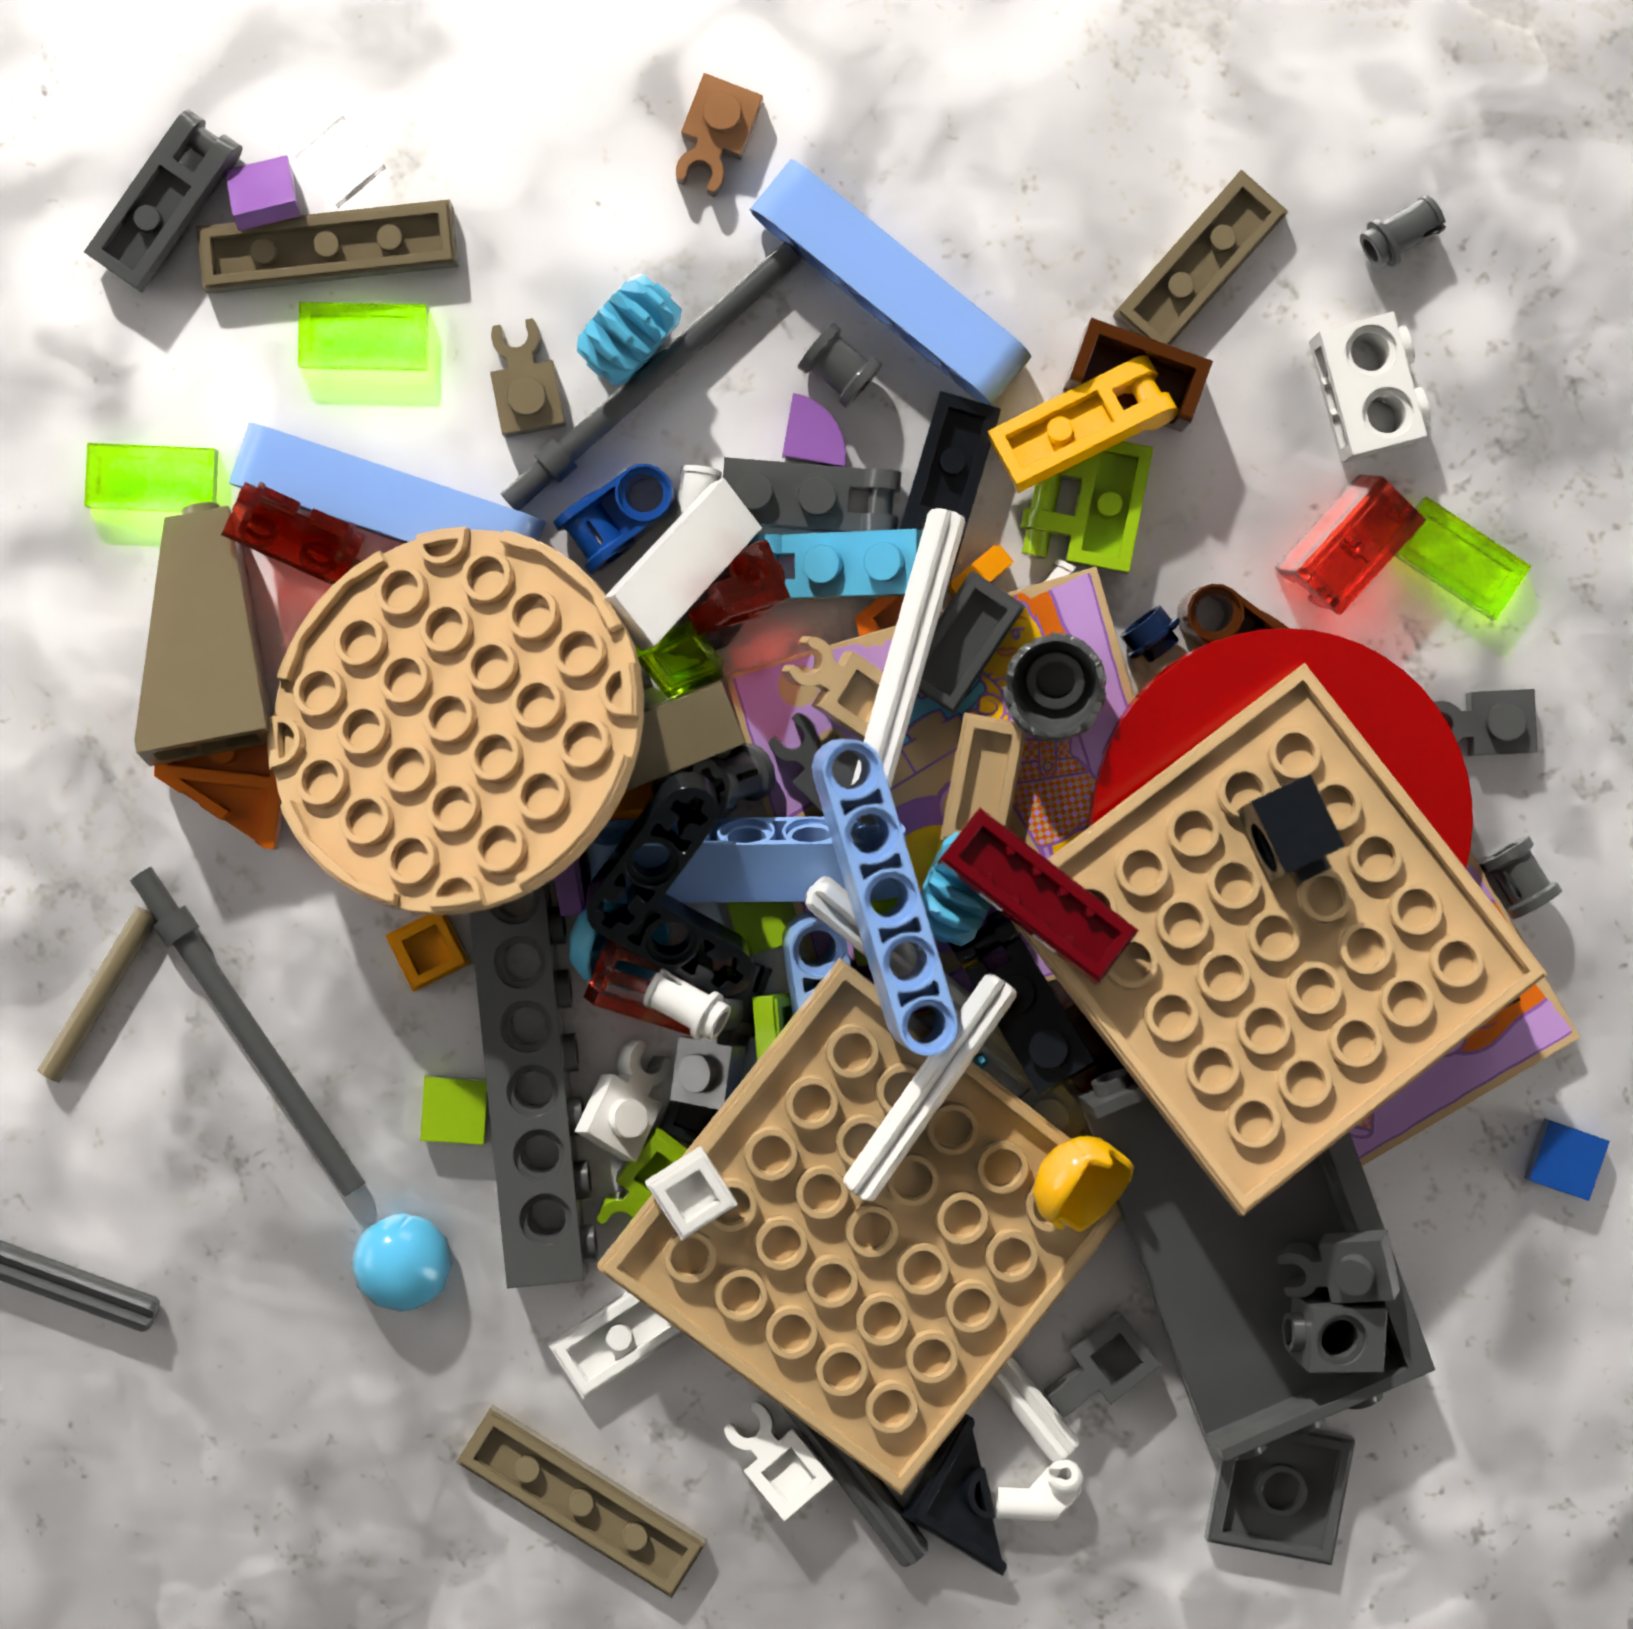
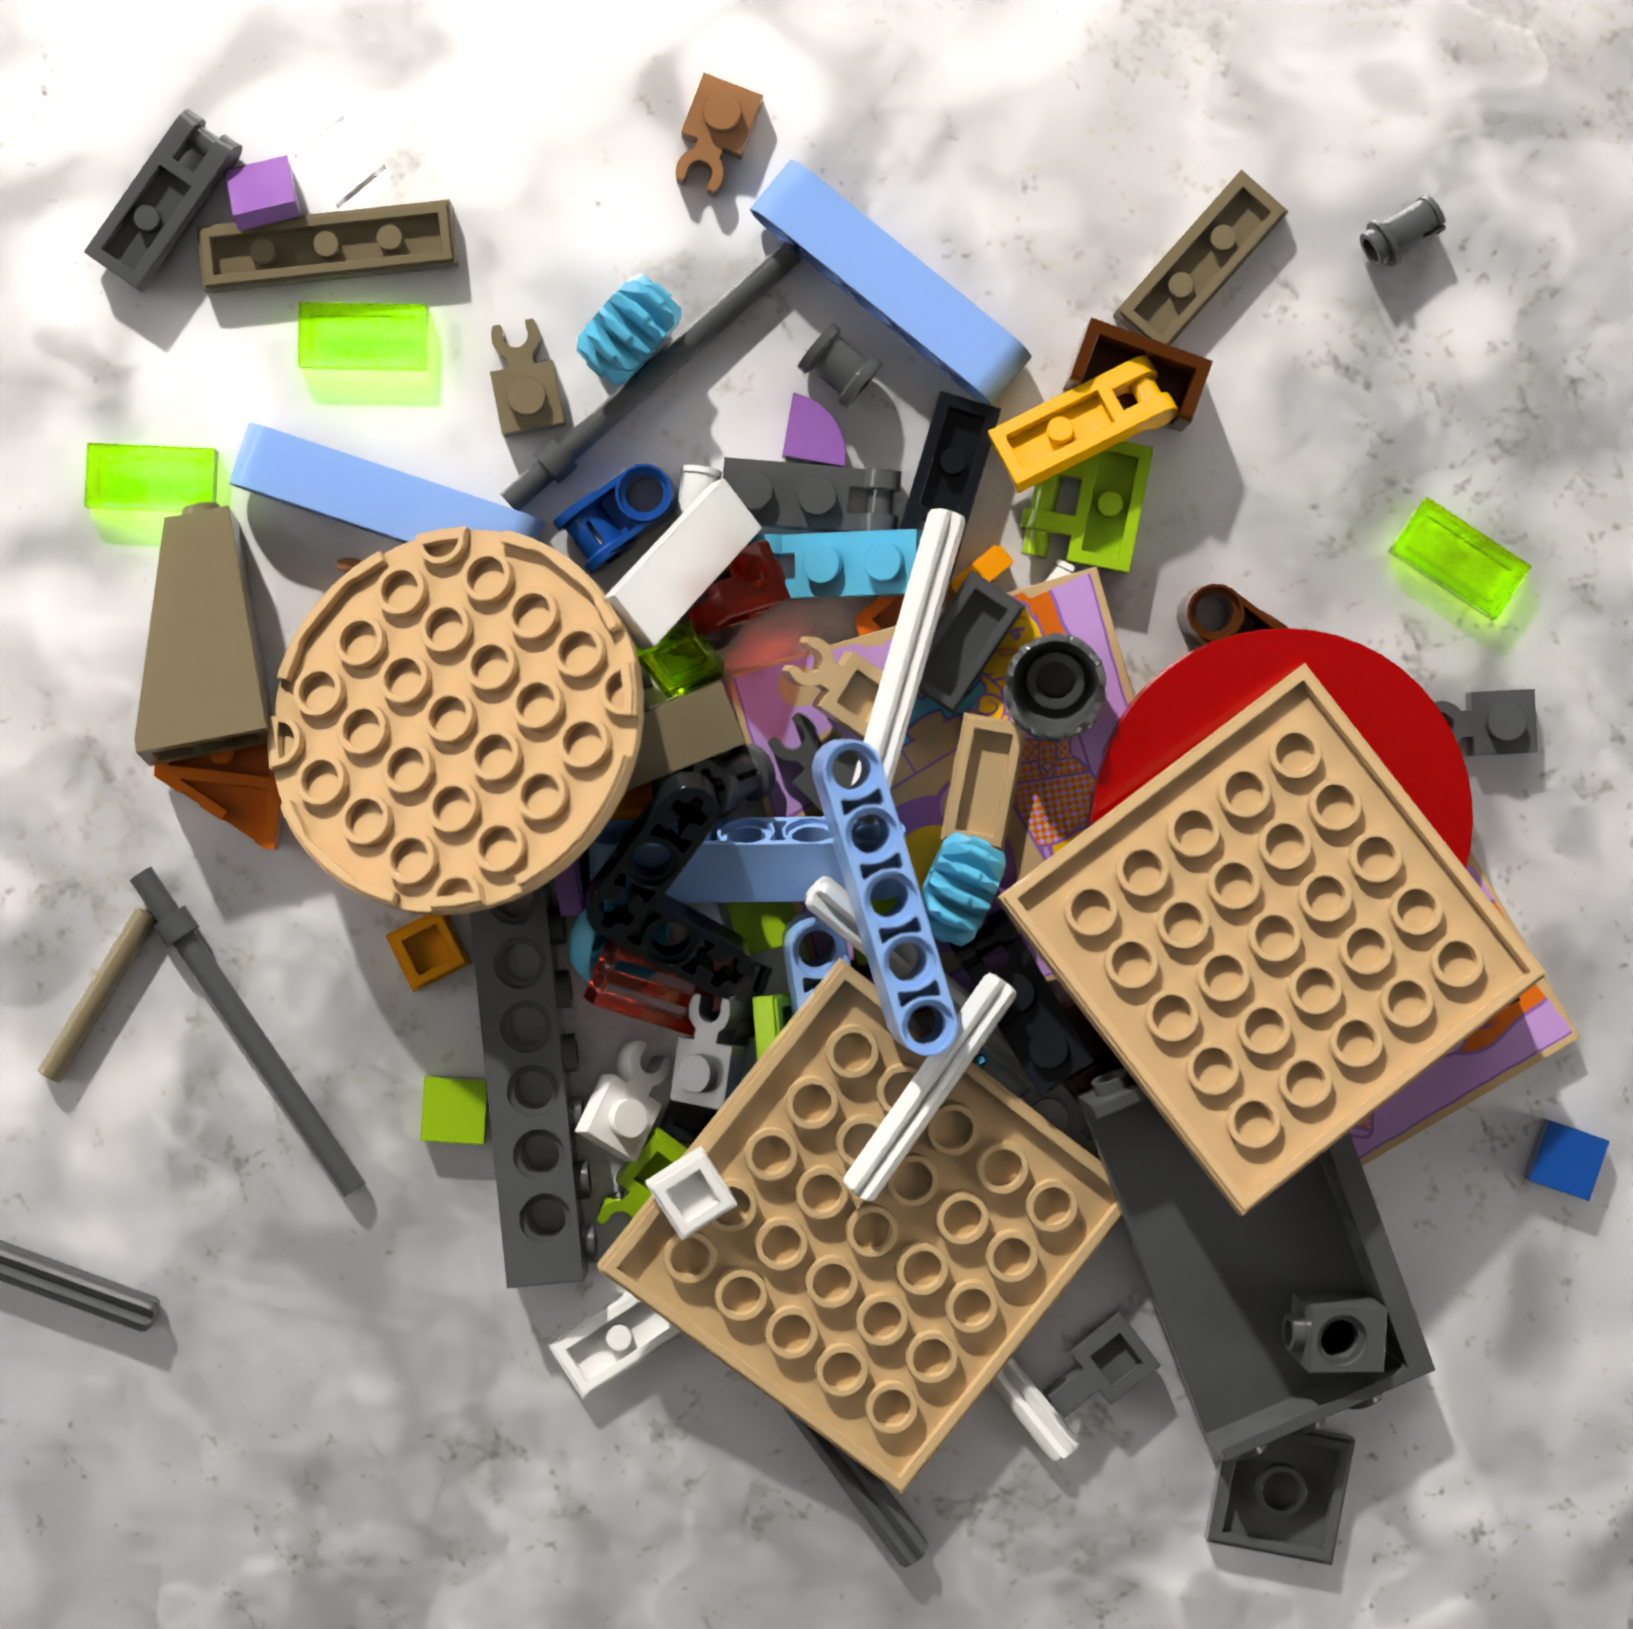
clear red hinge [221,481,365,585] -> none
medium azure hair [351,1213,453,1312] -> none
dark tan tile [456,1404,706,1598] -> none
white pin [643,969,731,1040] -> none
white plate [724,1402,835,1521] -> none
black tile [901,1414,1007,1576] -> none
dark red plate [937,808,1139,985] -> none
white arm [996,1459,1084,1522] -> none
yellow hair [1032,1136,1134,1232] -> none
dark blue plate [1120,605,1180,663] -> none
black brick [1237,774,1345,885] -> none
clear red hinge [1274,474,1426,615] -> none
dark grey plate [1277,1230,1400,1304] -> none
white brick [1309,311,1431,463] -> none
dark grey bush [1479,836,1562,919] -> none

